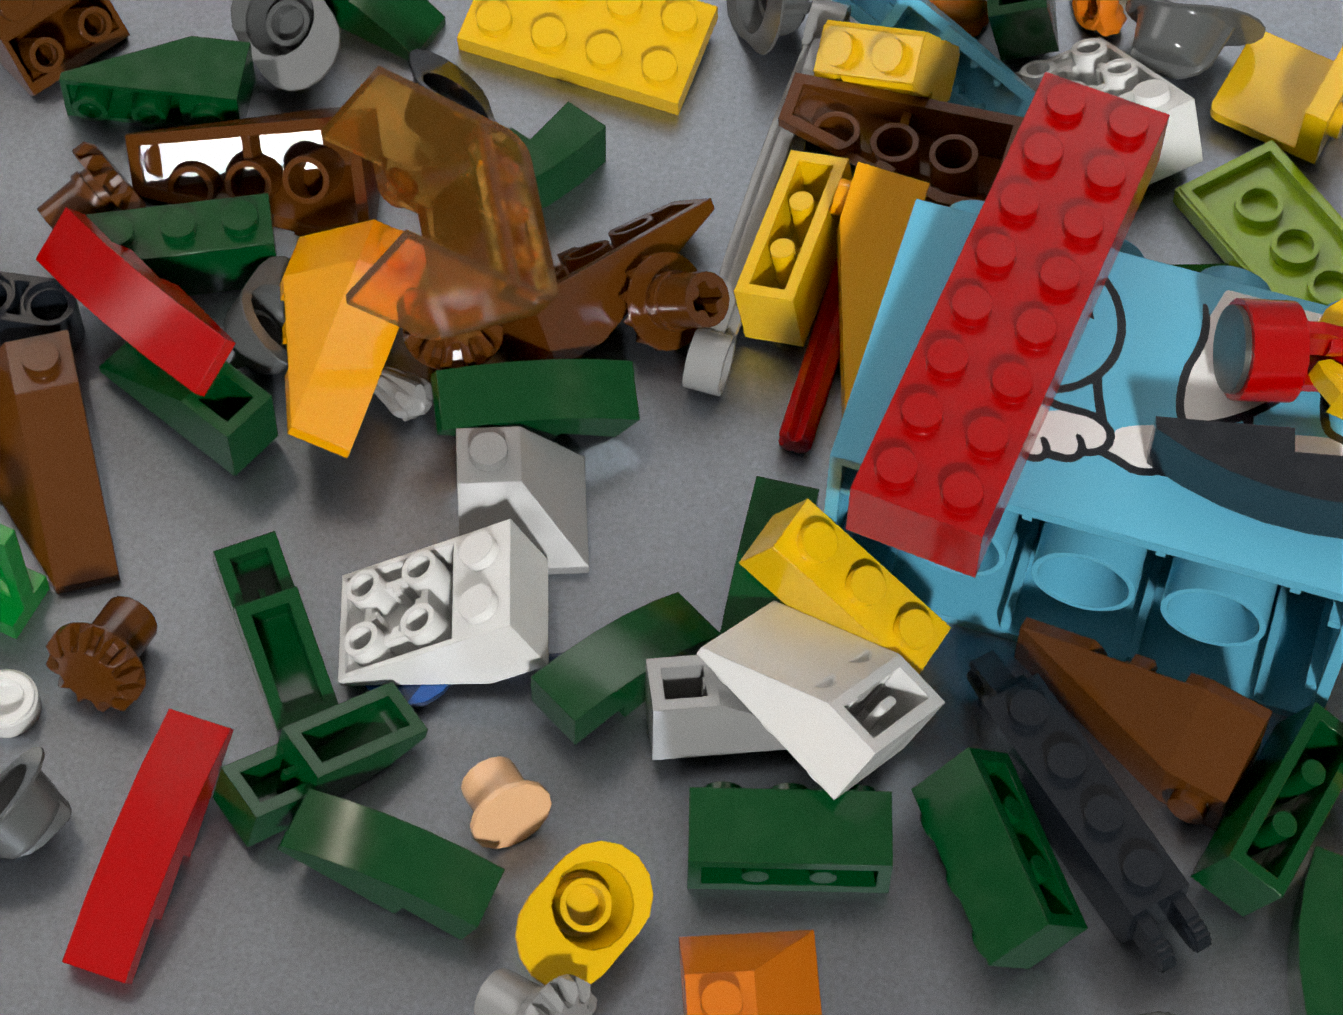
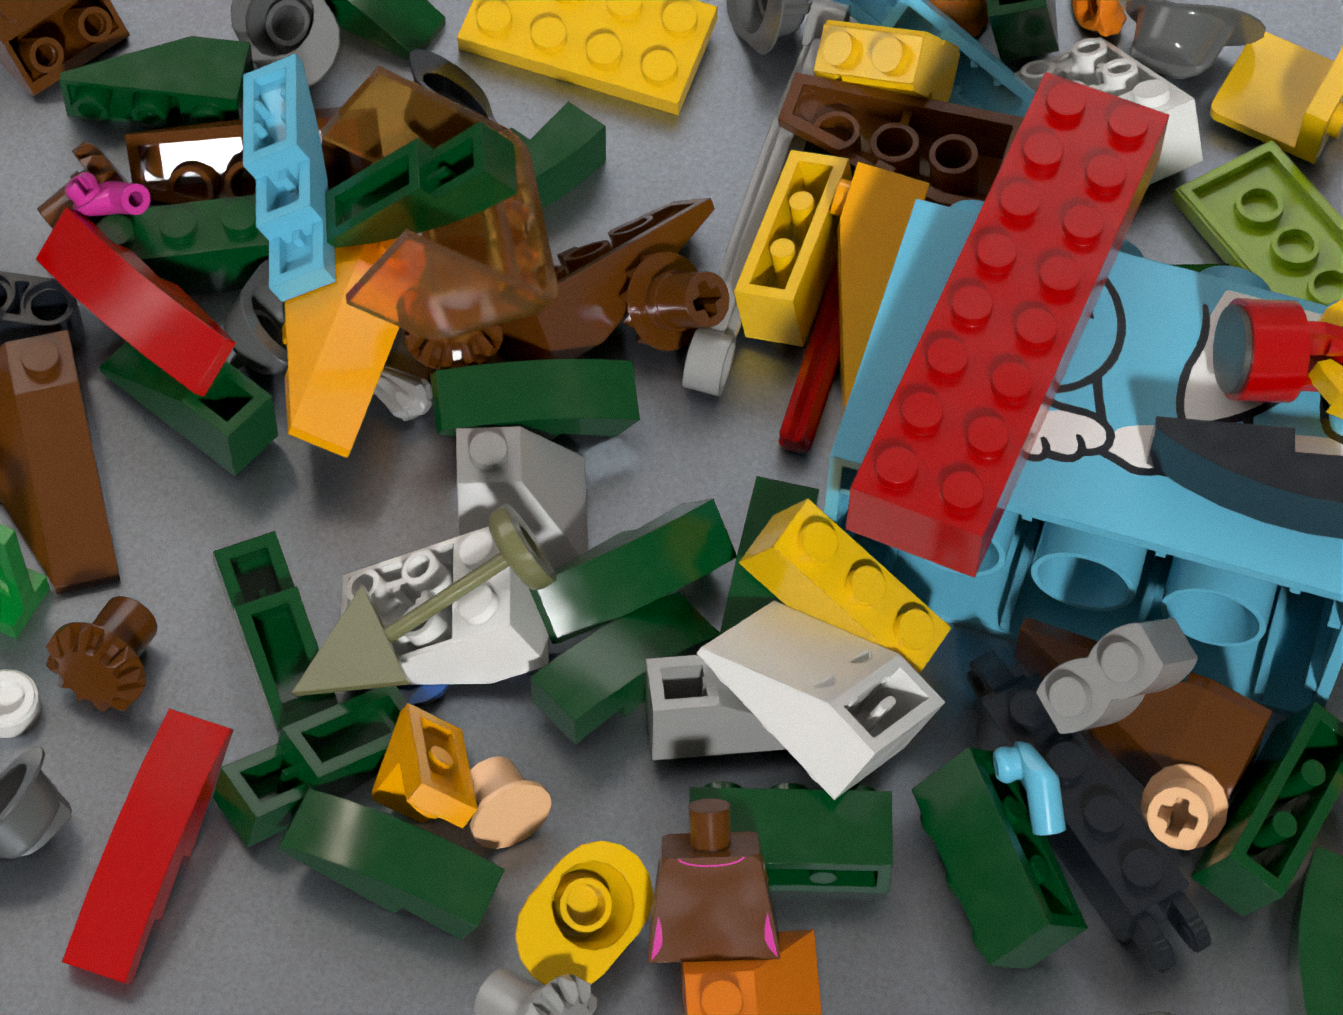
none -> dark pink arm [65,172,151,217]
none -> medium azure slope [243,54,336,302]
none -> olive piece [292,504,557,696]
none -> dark green slope [325,121,518,248]
none -> light orange slope [372,703,478,829]
none -> dark green slope [529,498,737,644]
none -> reddish brown torso [648,799,780,963]
none -> medium azure arm [993,741,1066,835]
none -> light grey brick [1036,618,1198,734]
none -> light nougat piece [1140,763,1229,850]

